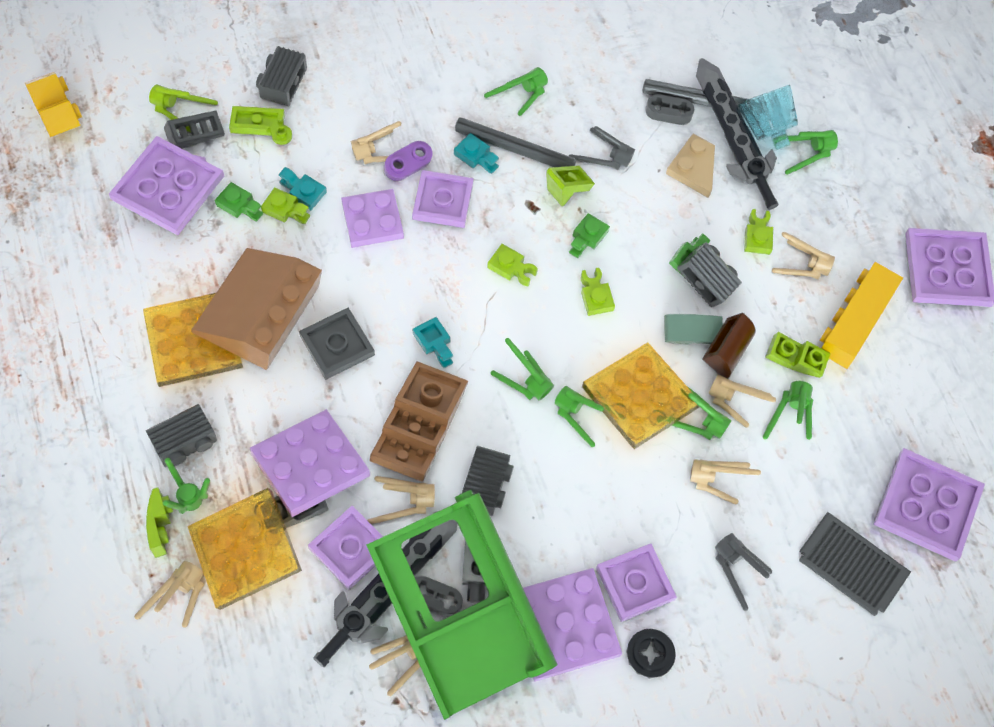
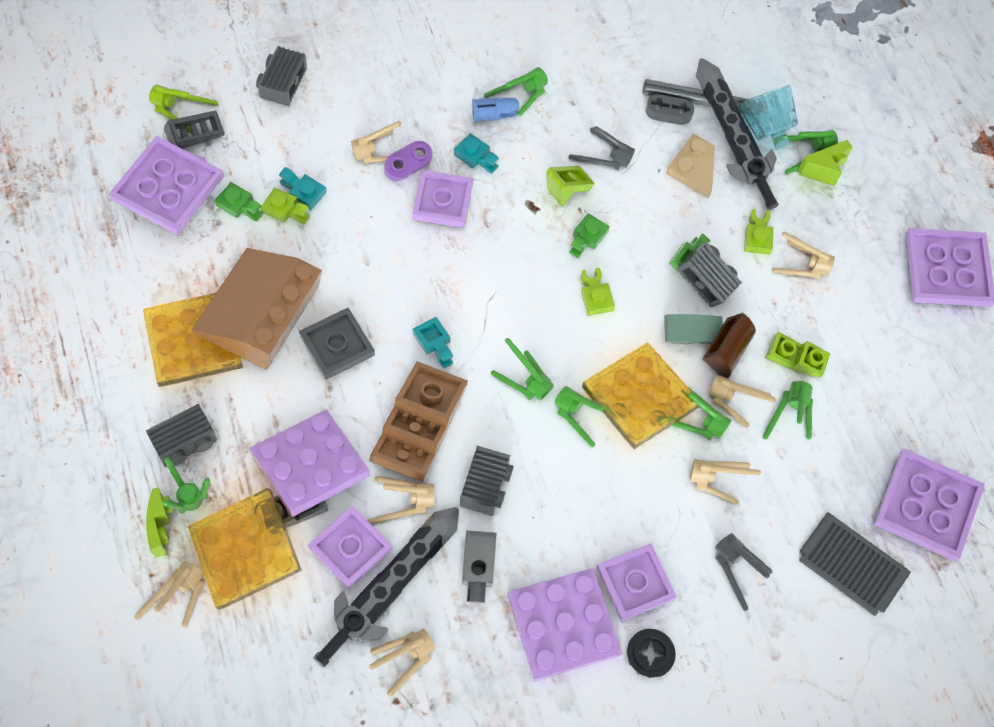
yellow brick [25,72,82,137] -> none
lime hinge [229,106,292,145] -> none
lavender plate [341,189,404,248] -> none
bright green piece [366,490,558,720] -> none
dark grey beam [415,576,463,617] -> none
dark grey axle [455,117,576,167] -> none
lime plate [487,244,538,286] -> none
yellow brick [819,262,903,369] -> none
none -> medium blue hinge [472,97,519,122]
none -> lime slope [798,140,853,186]

